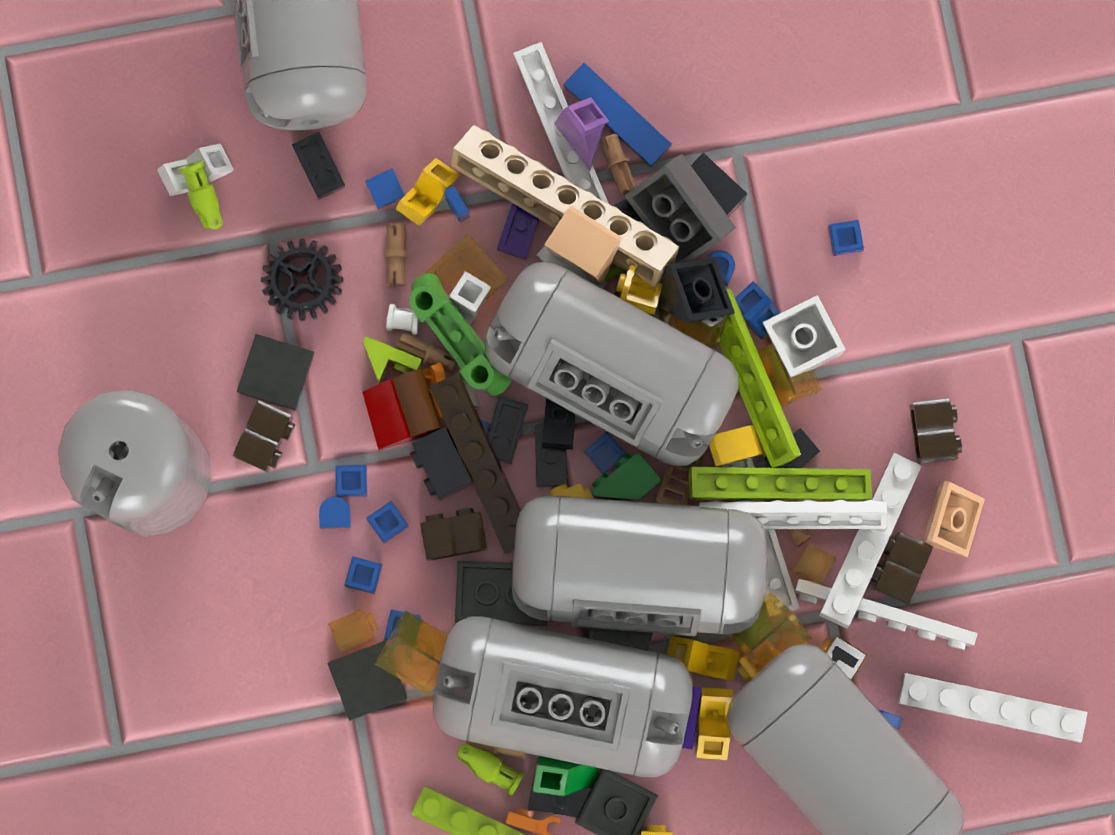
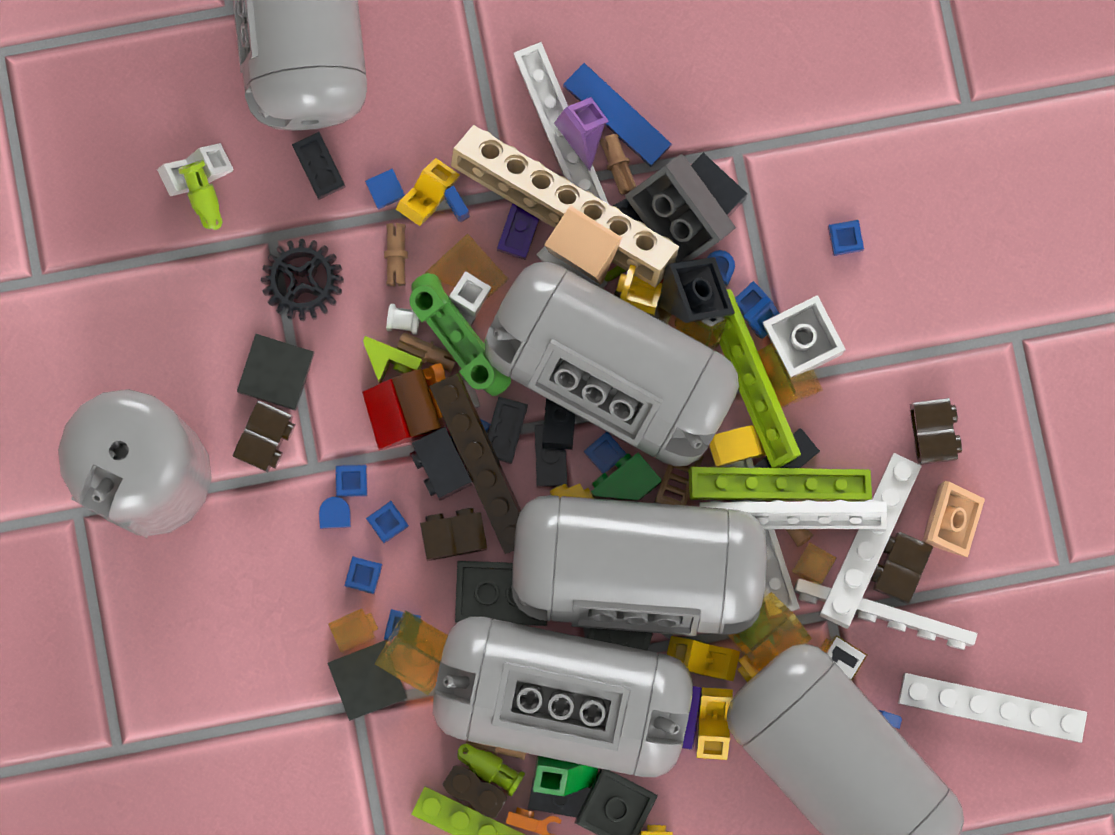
none -> dark brown brick [442,766,508,818]

